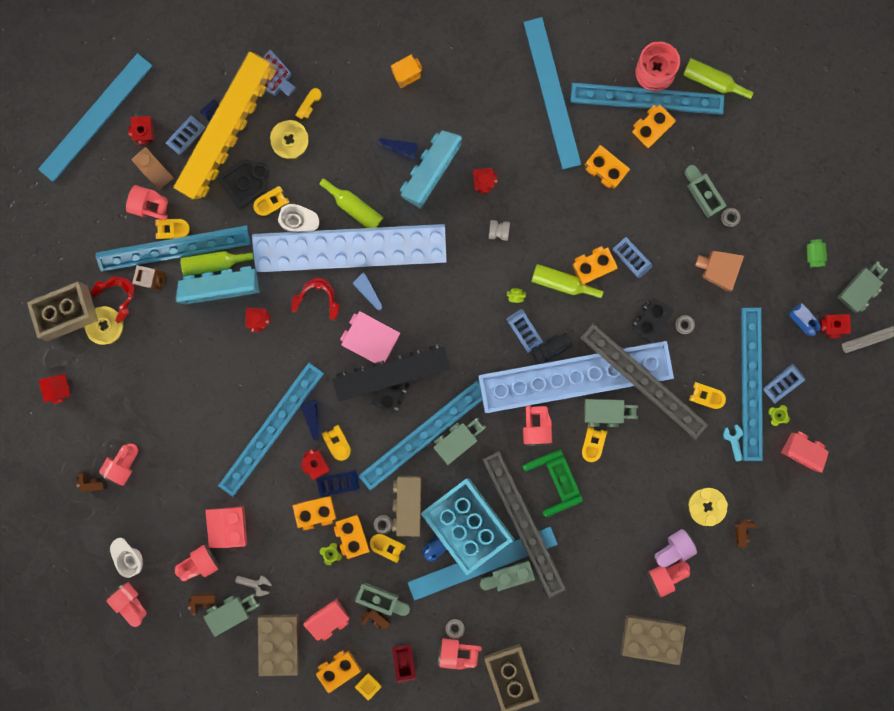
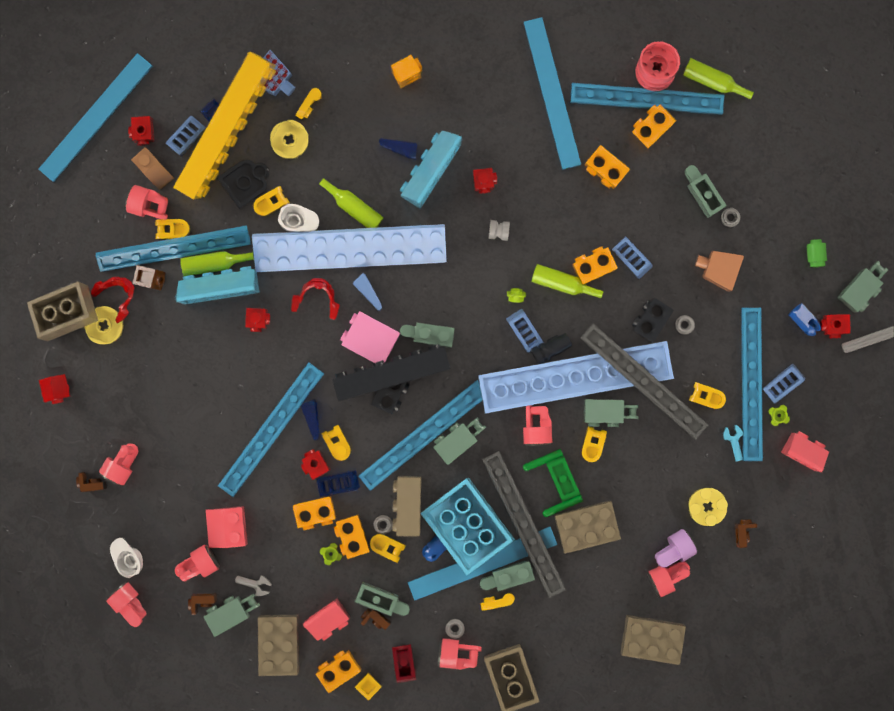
none -> sand green brick [400,322,455,348]
none -> yellow plate [480,593,515,611]
none -> dark tan brick [554,500,621,554]

